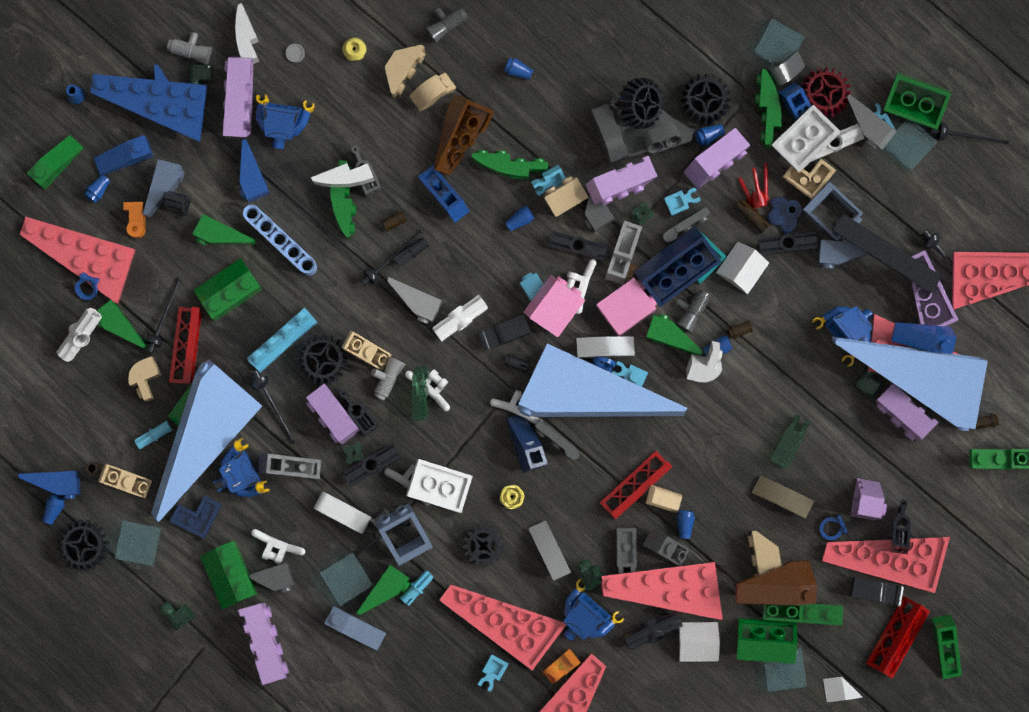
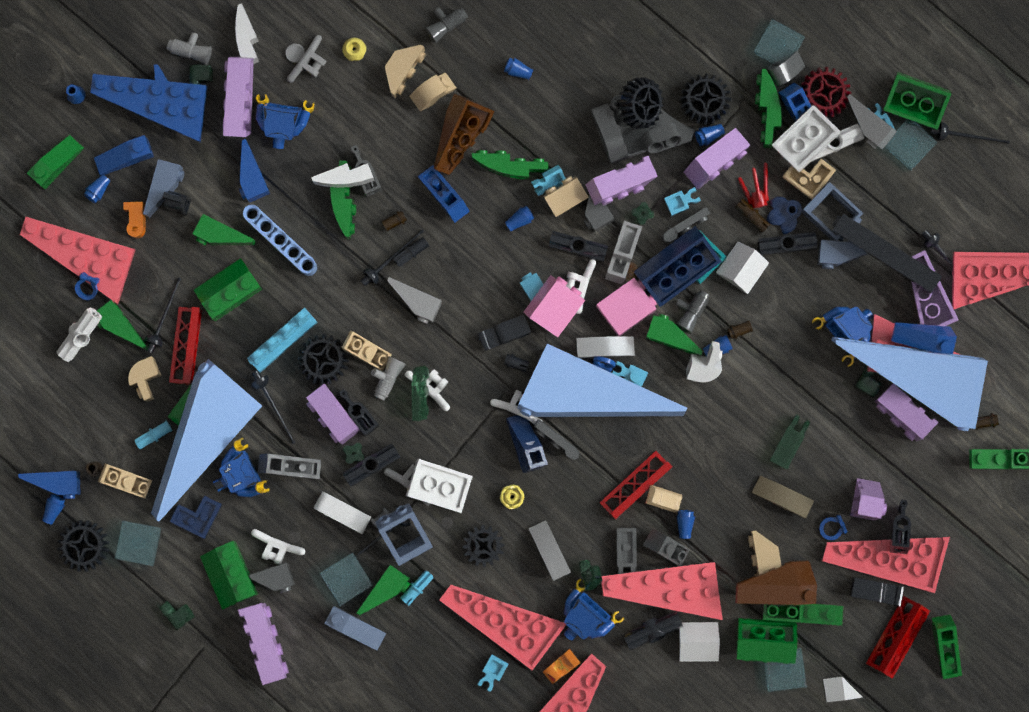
white piece [432,295,488,342] -> none
none -> light grey piece [287,35,326,83]

